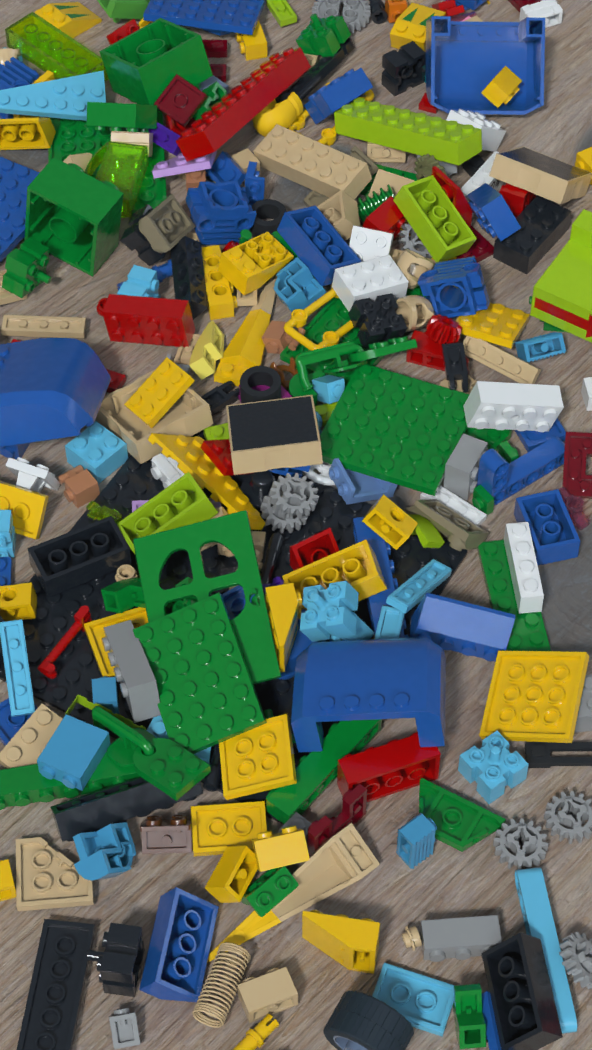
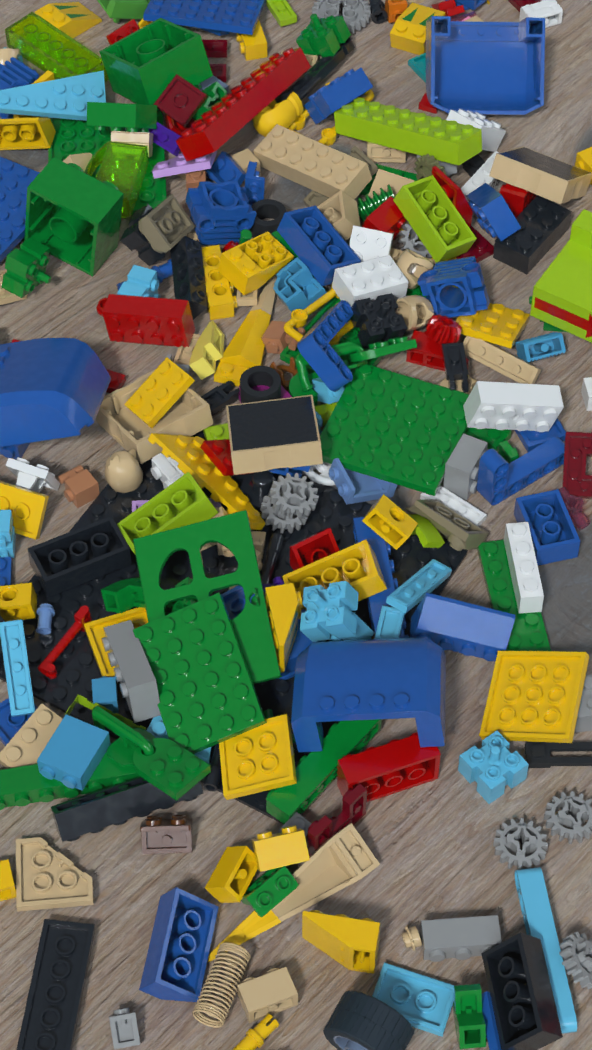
tan plate [1,315,86,338] -> none
medium azure brick [65,421,128,484] -> none
dark azure brick [73,822,136,881] -> none
clear neon green plate [86,501,122,524] -> none
black brick [86,923,145,997] -> none
tan plate [115,564,138,582] -> none
yellow plate [191,801,267,857] -> none
black brick [381,41,426,96] -> none
dark azure brick [396,813,437,869] -> none
green wing [419,778,506,852] -> none
green plate [472,484,494,515] -> none
yellow brick [481,66,522,108] -> none
none -> medium blue pin [36,603,55,635]
none -> tan piece [105,449,143,493]
none -> blue beam [297,300,353,392]

